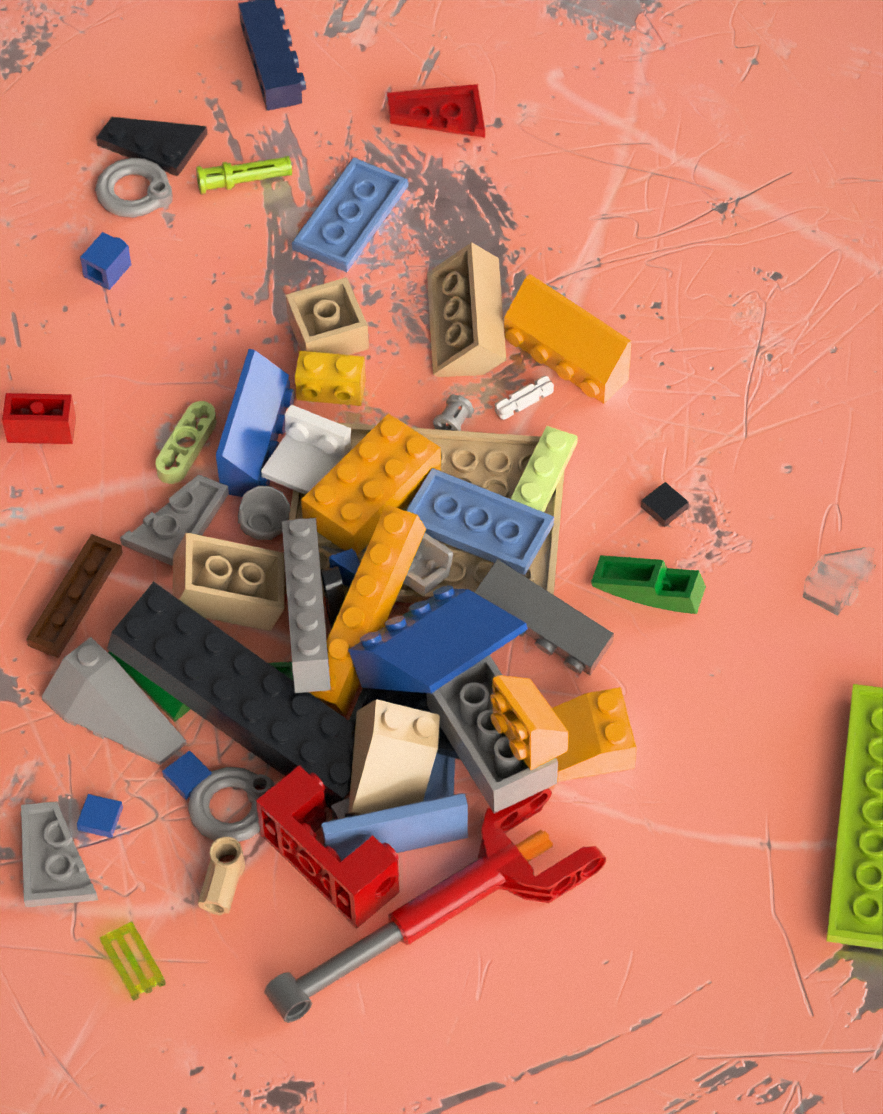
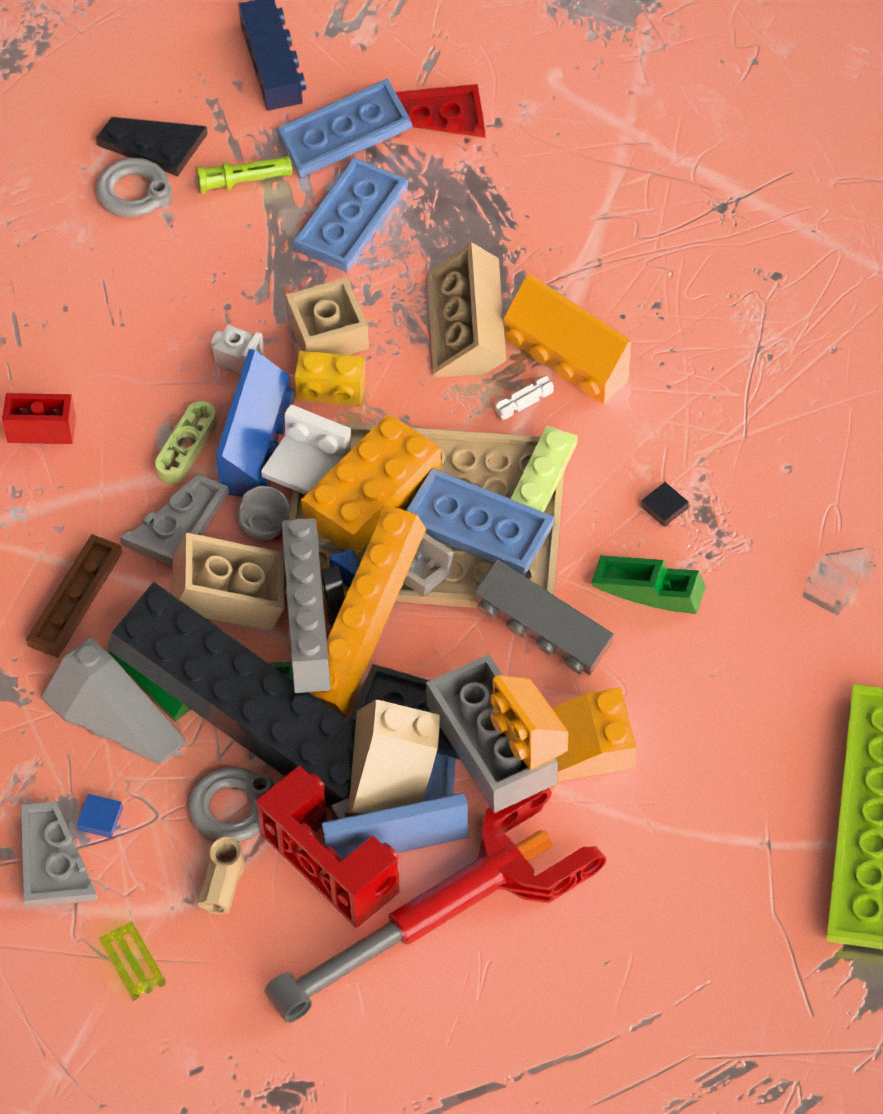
blue brick [80,232,131,290] -> none
blue tile [162,750,212,800] -> none
blue slope [349,585,528,693] -> none
light grey bush [433,394,474,431] -> none
none -> white brick [211,325,264,374]
none -> medium blue tile [276,78,413,178]

